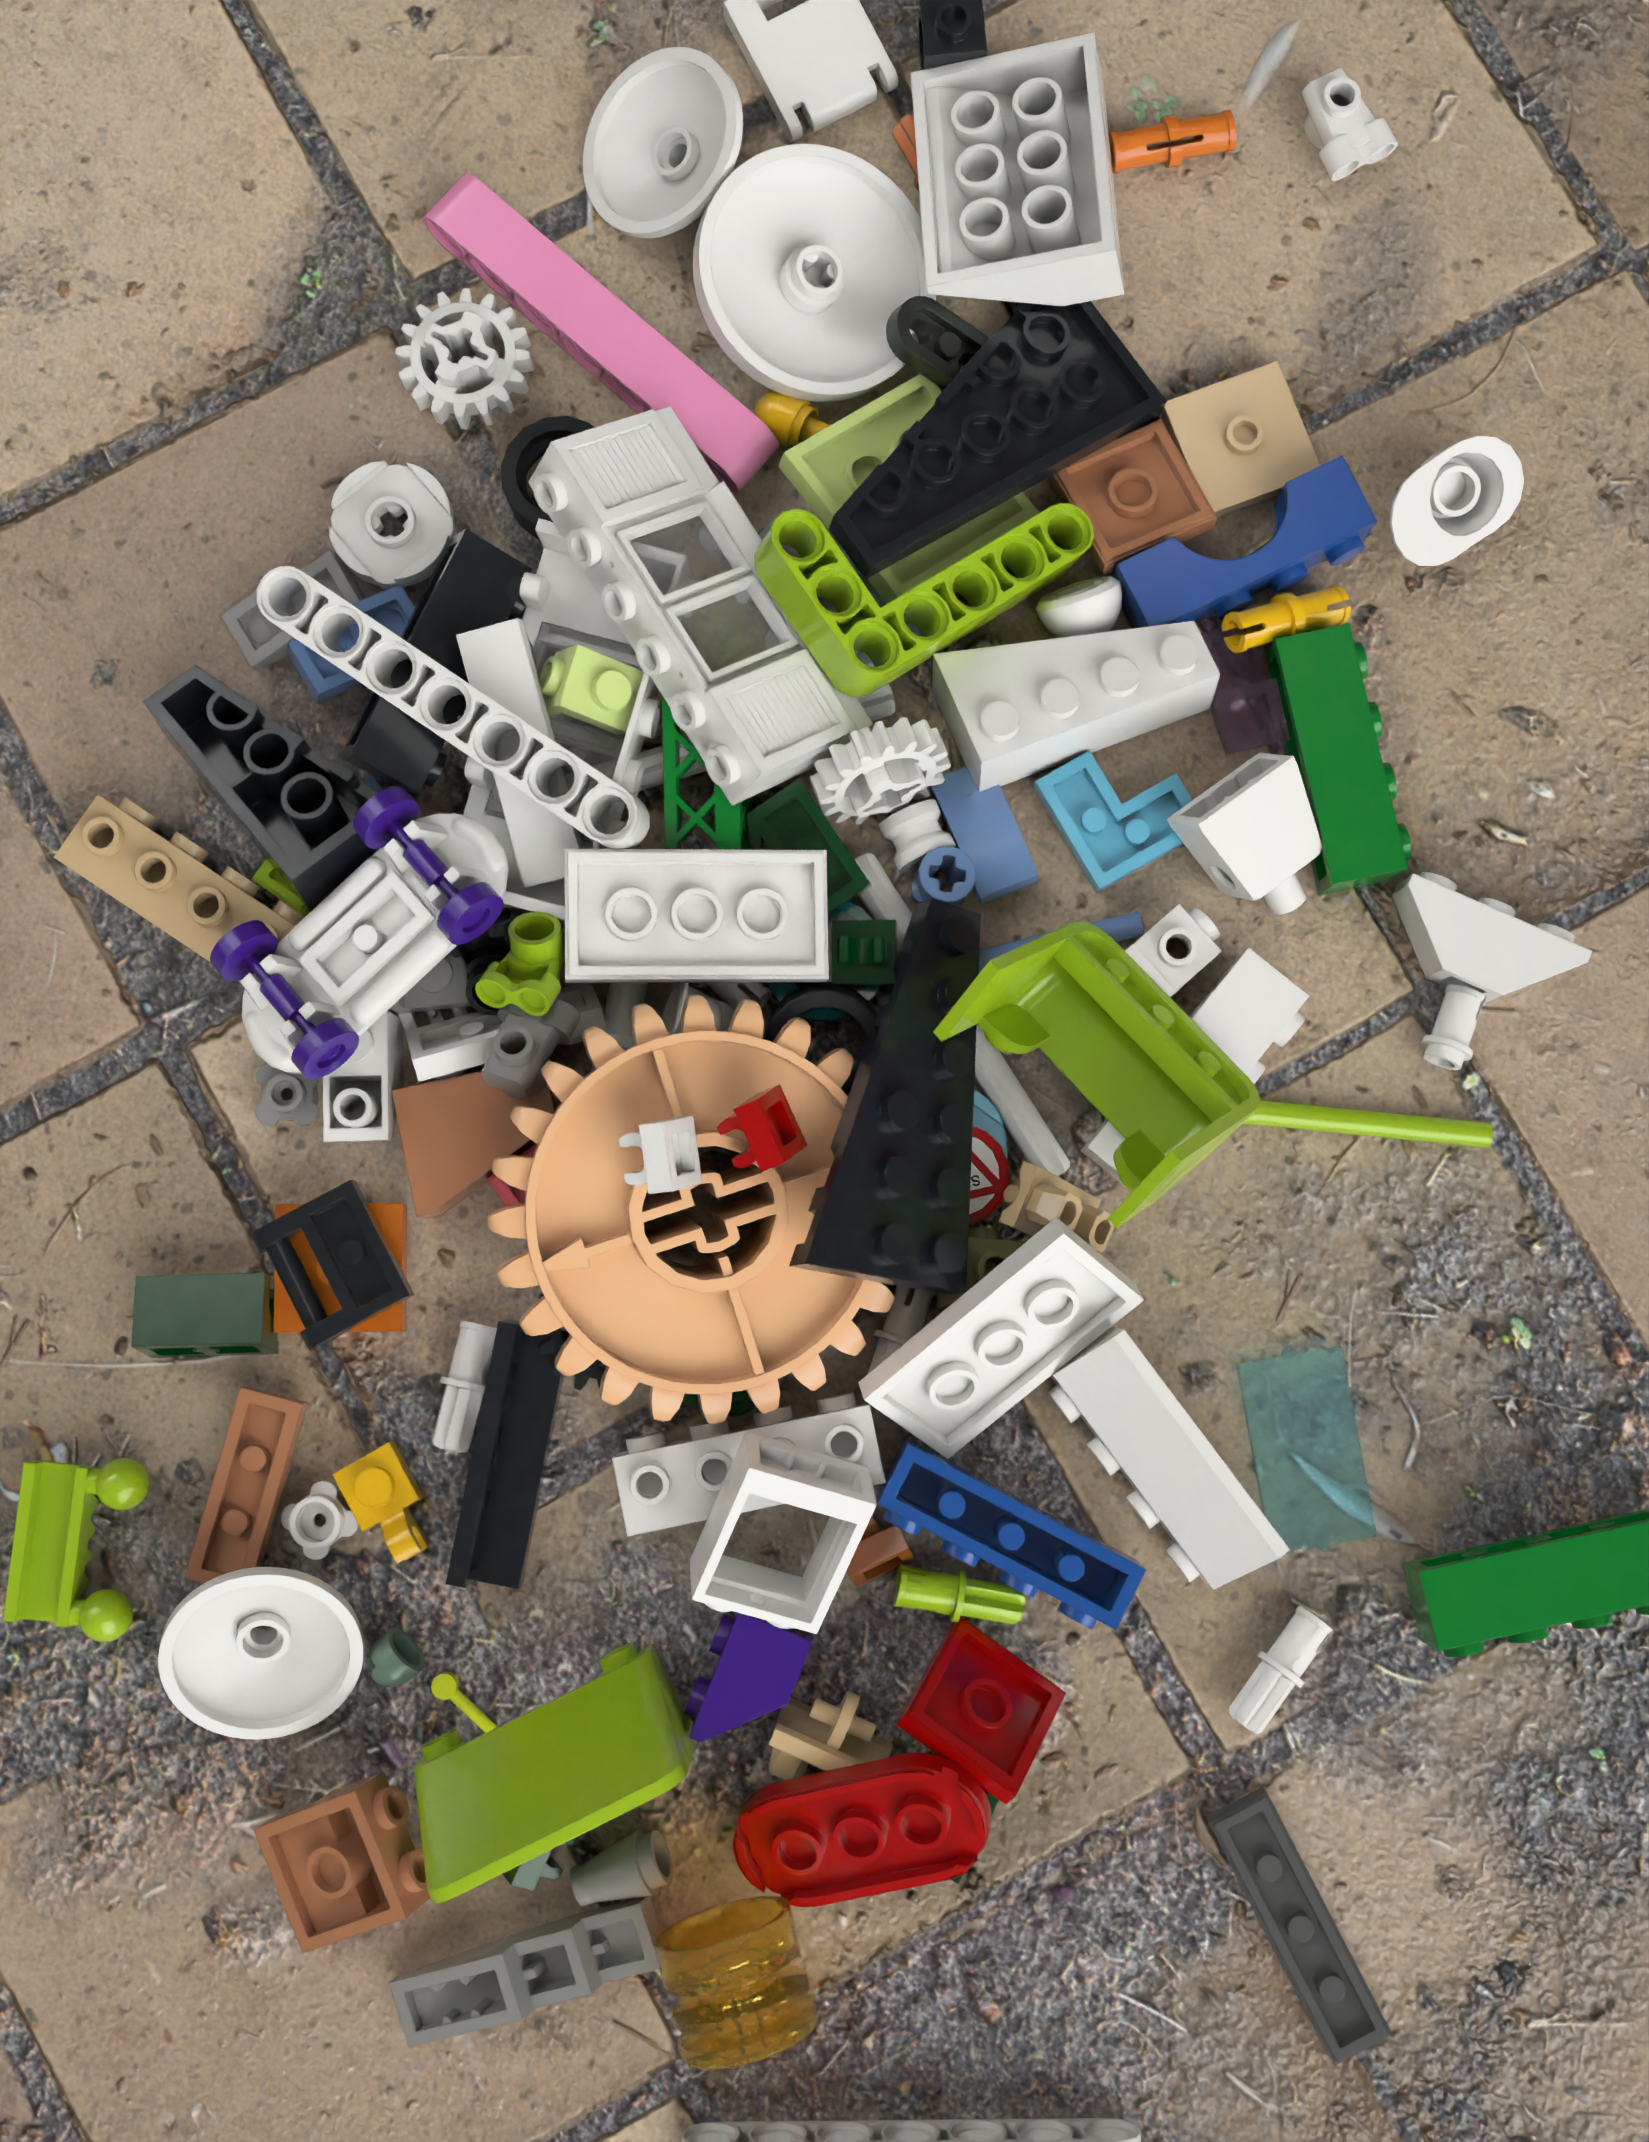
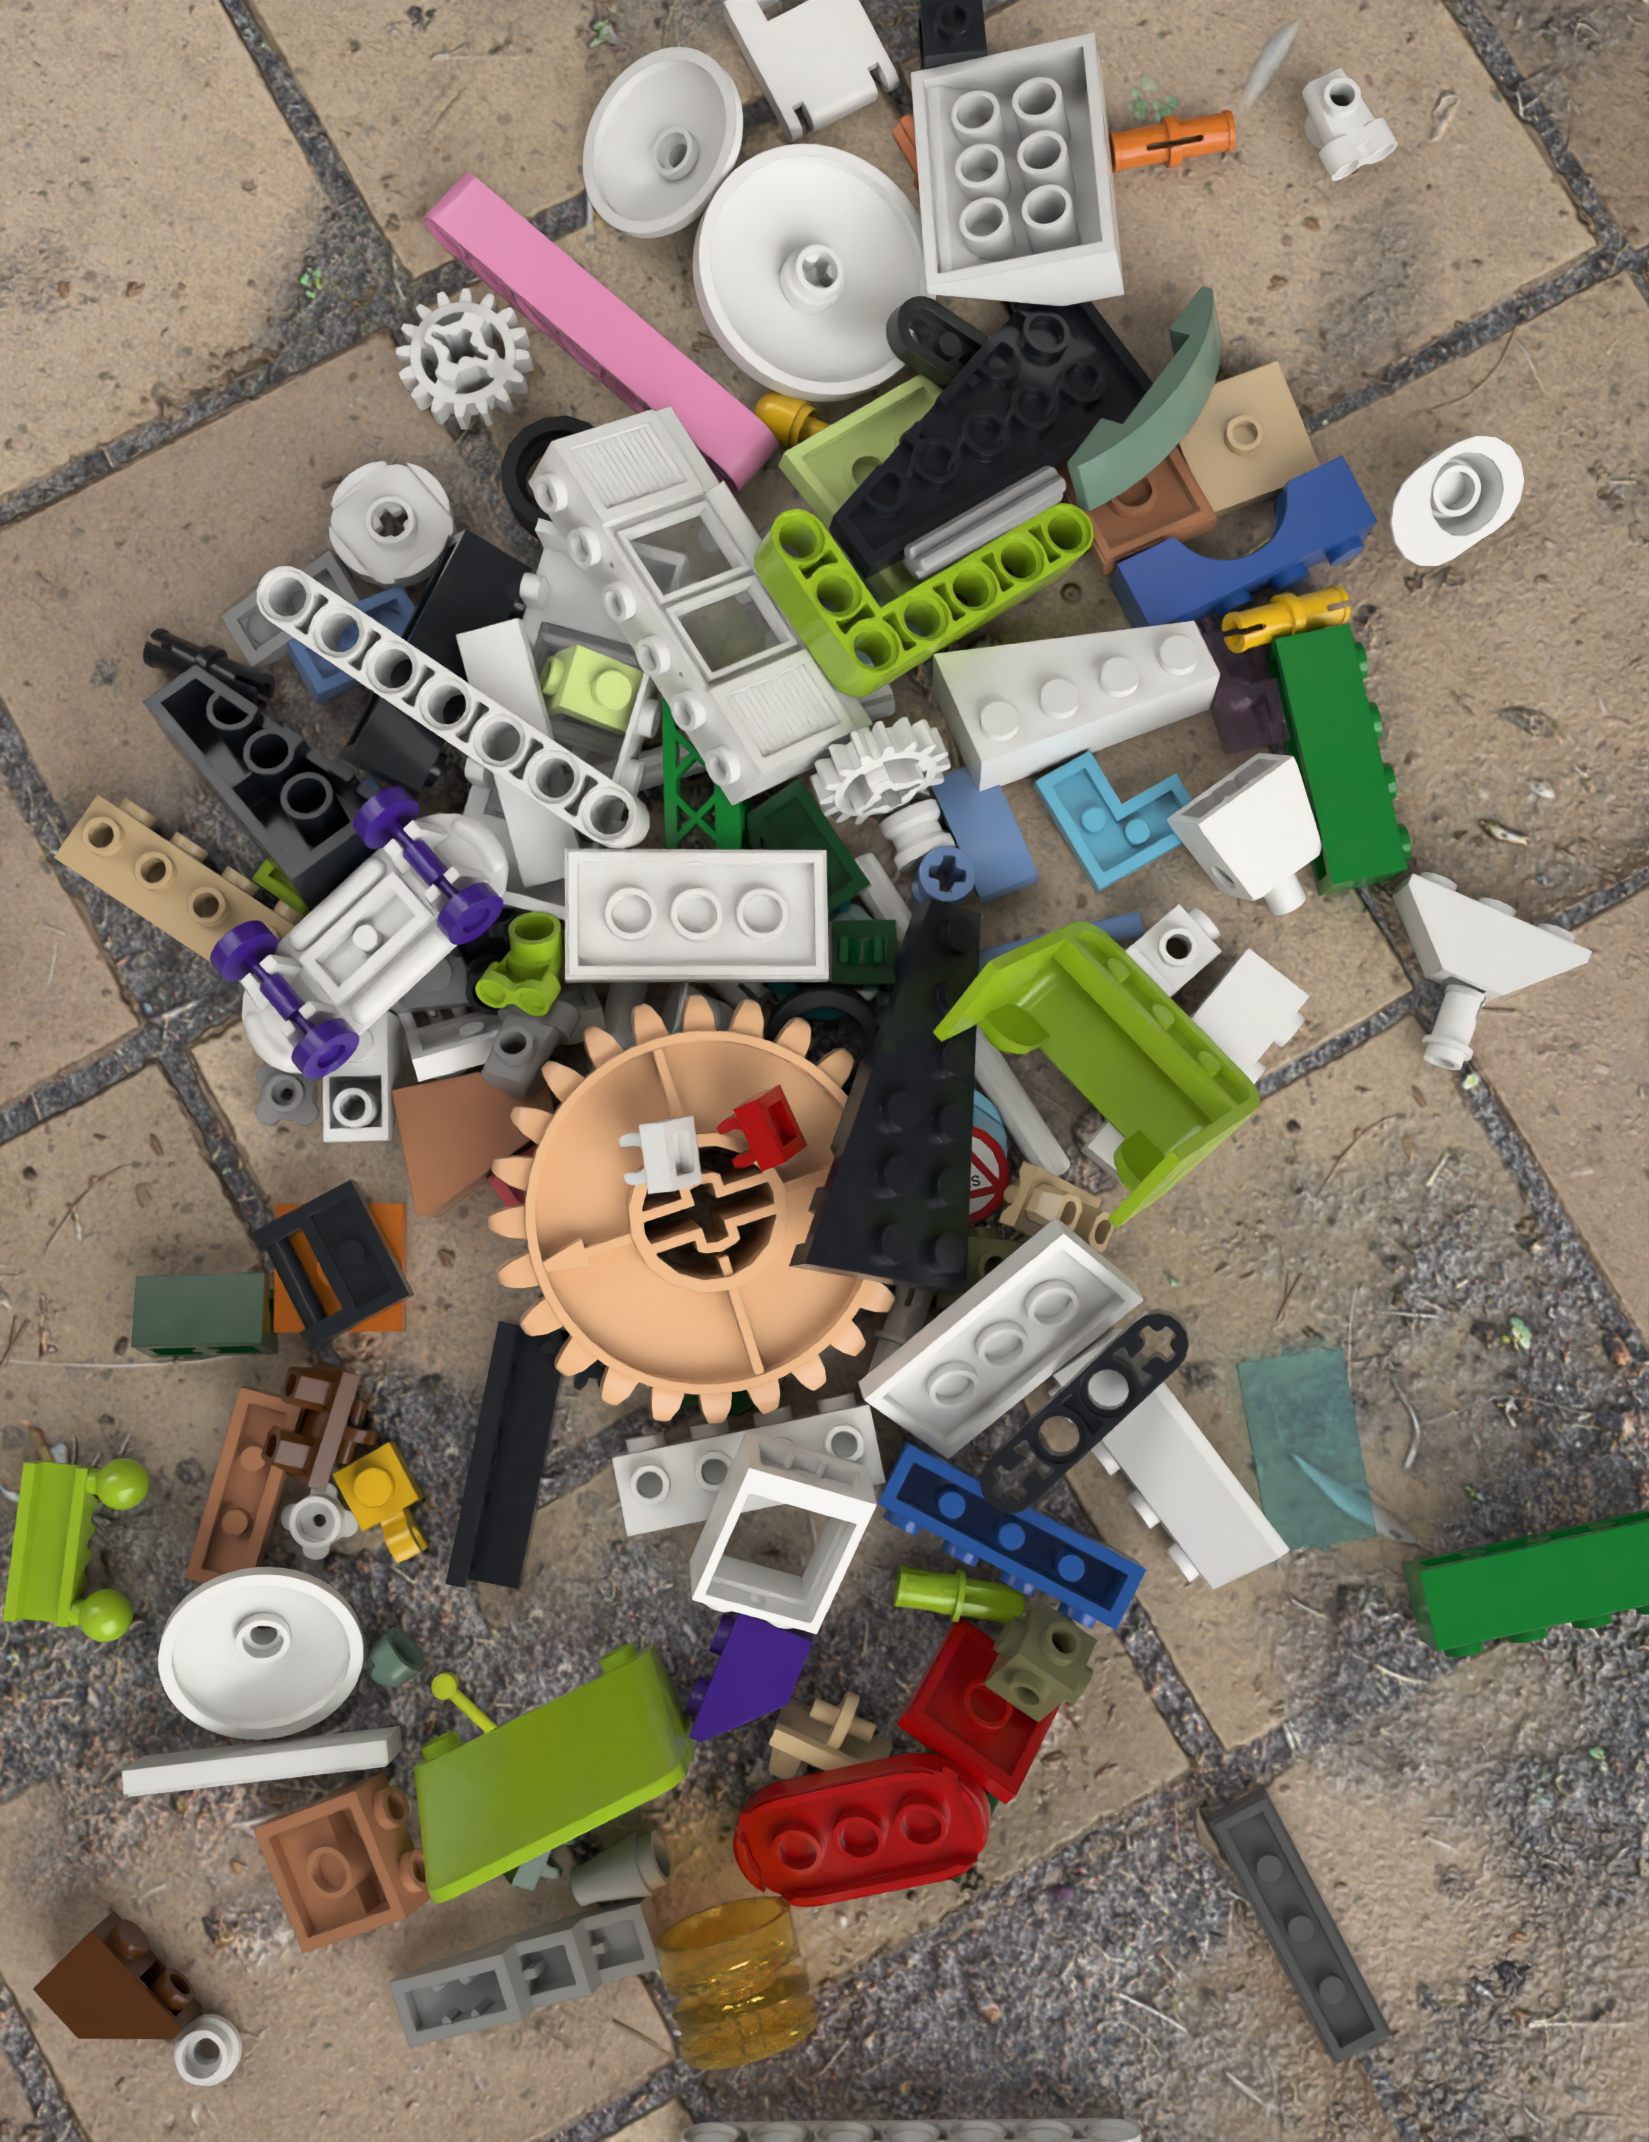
white axle [432,1320,497,1453] -> none
dark orange tile [846,1513,916,1588] -> none
white brick [1035,576,1122,638] -> none
white axle [1229,1606,1334,1734] -> none
lime bar [1243,1100,1493,1148] -> none
none -> reddish brown slope [33,1911,203,2039]
none -> white tile [122,1726,402,1797]
none -> black pin [143,628,275,711]
none -> white plate [173,2014,242,2086]
none -> reddish brown hips [261,1361,379,1491]
none -> light grey axle [902,466,1067,580]
none -> black beam [980,1309,1189,1514]
none -> olive brick [984,1602,1097,1723]
none -> sand green slope [1067,286,1221,511]

